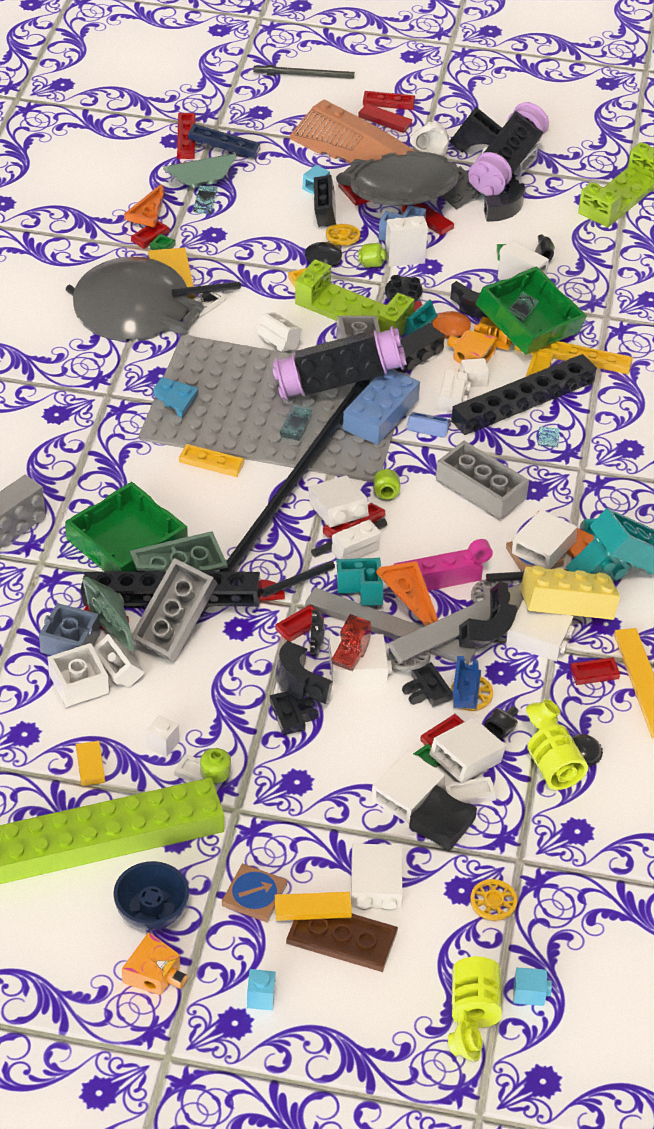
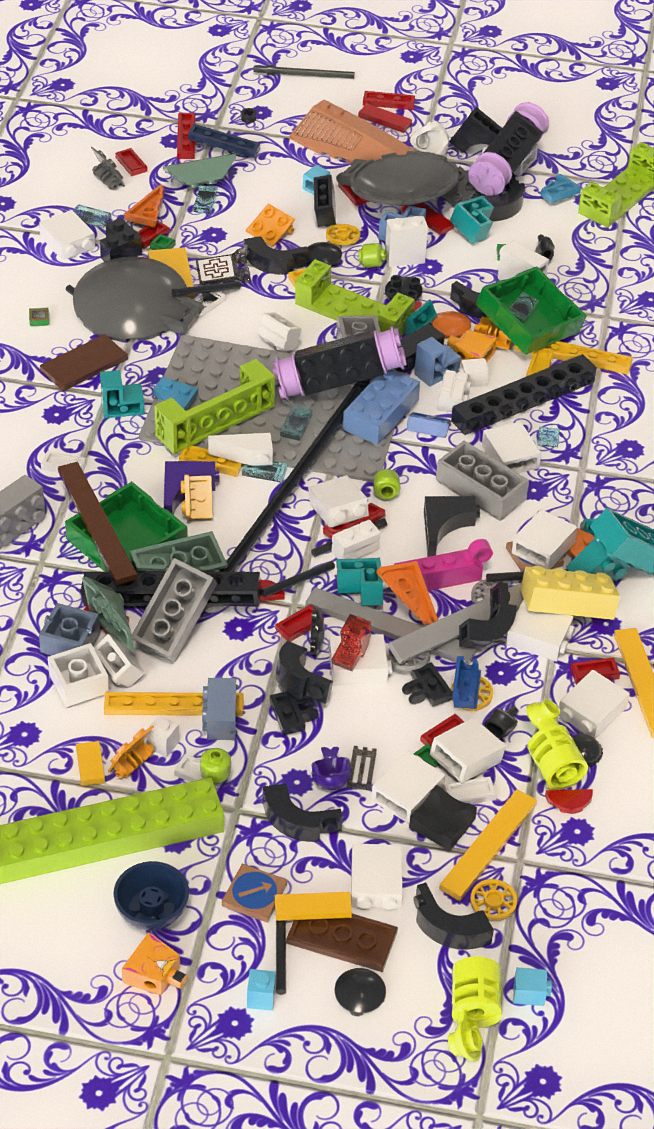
none -> tile [29,308,49,326]
none -> white brick [39,210,95,260]
none -> reddish brown tile [40,334,128,391]
none -> white tile [41,451,87,473]
none -> reddish brown tile [58,461,137,585]
none -> clear light blue tile [73,204,111,228]
none -> dark grey hinge [91,146,125,190]
none -> black brick [100,218,142,262]
none -> teal brick [100,370,145,419]
none -> yellow tile [104,692,244,716]
none -> light orange hinge [108,725,154,779]
none -> red tile [115,148,148,176]
none -> lime plate [154,359,275,454]
none -> dark purple arch [164,461,219,515]
none -> yellow bracket [181,475,213,520]
none -> flag [196,248,251,286]
none -> sand blue brick [202,678,238,740]
none -> white slope [208,433,273,466]
none -> black bush [241,108,256,123]
none -> clear light blue tile [242,461,287,483]
none -> black arch [243,236,309,275]
none -> light orange hinge [245,203,295,247]
none -> black arch [262,784,343,842]
none -> black bar [276,920,286,995]
none -> dark purple hat [311,746,352,790]
none -> black dish [334,968,386,1016]
none -> clear smoke tile [347,746,377,791]
none -> black arch [413,882,494,950]
none -> medium blue brick [414,337,461,387]
none -> black arch [423,496,480,557]
none -> yellow tile [439,789,537,901]
none -> teal brick [450,196,494,243]
none -> white brick [482,422,541,473]
none -> dark azure wing [541,174,581,203]
none -> red tile [545,789,593,814]
none -> white brick [558,670,630,738]

